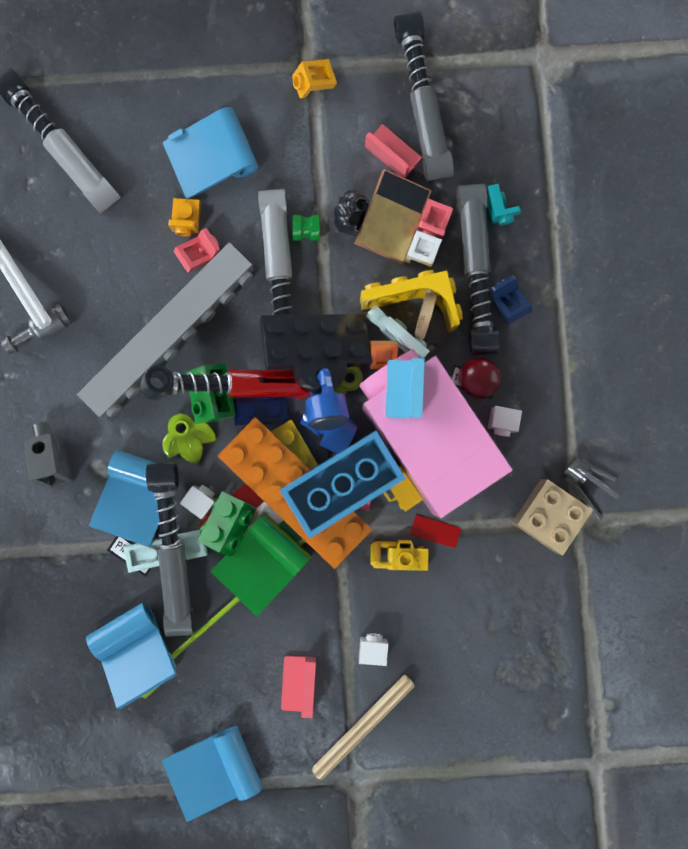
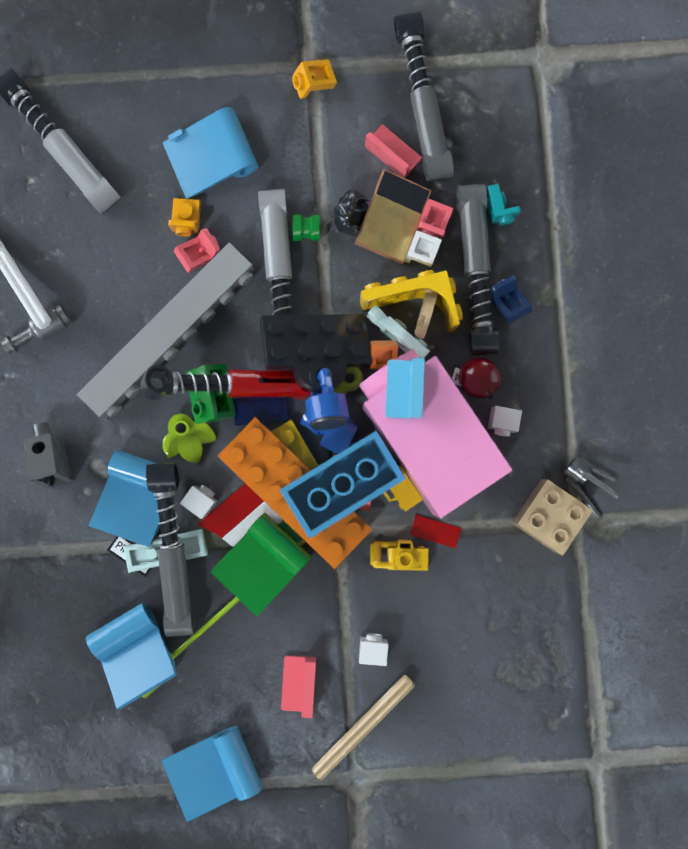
green brick [197,491,257,557] -> none

